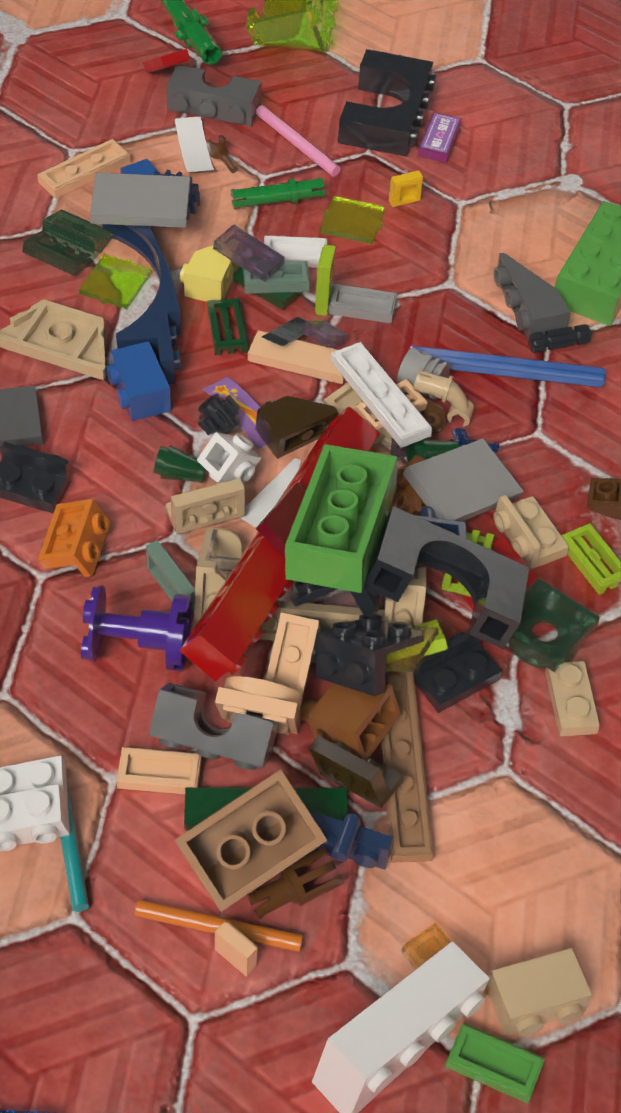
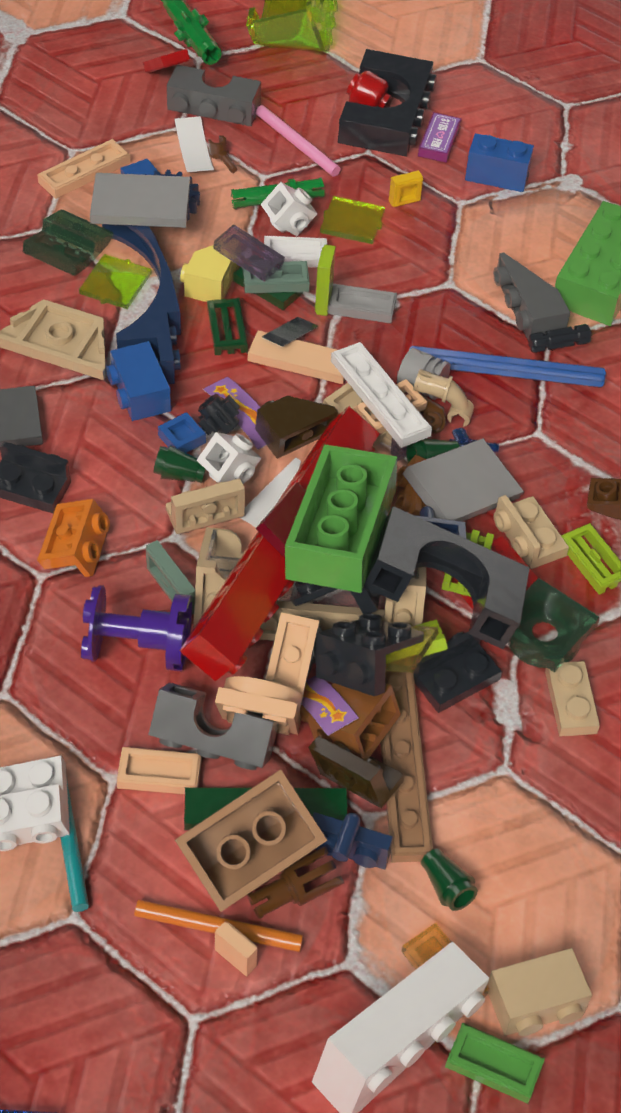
tile [302,319,348,348] -> none
none -> blue plate [158,412,206,453]
none -> white brick [261,182,317,236]
none -> medium lavender sticker [301,675,359,736]
none -> red head [346,70,391,108]
none -> dark green cone [421,848,478,911]
none -> blue brick [465,133,534,192]

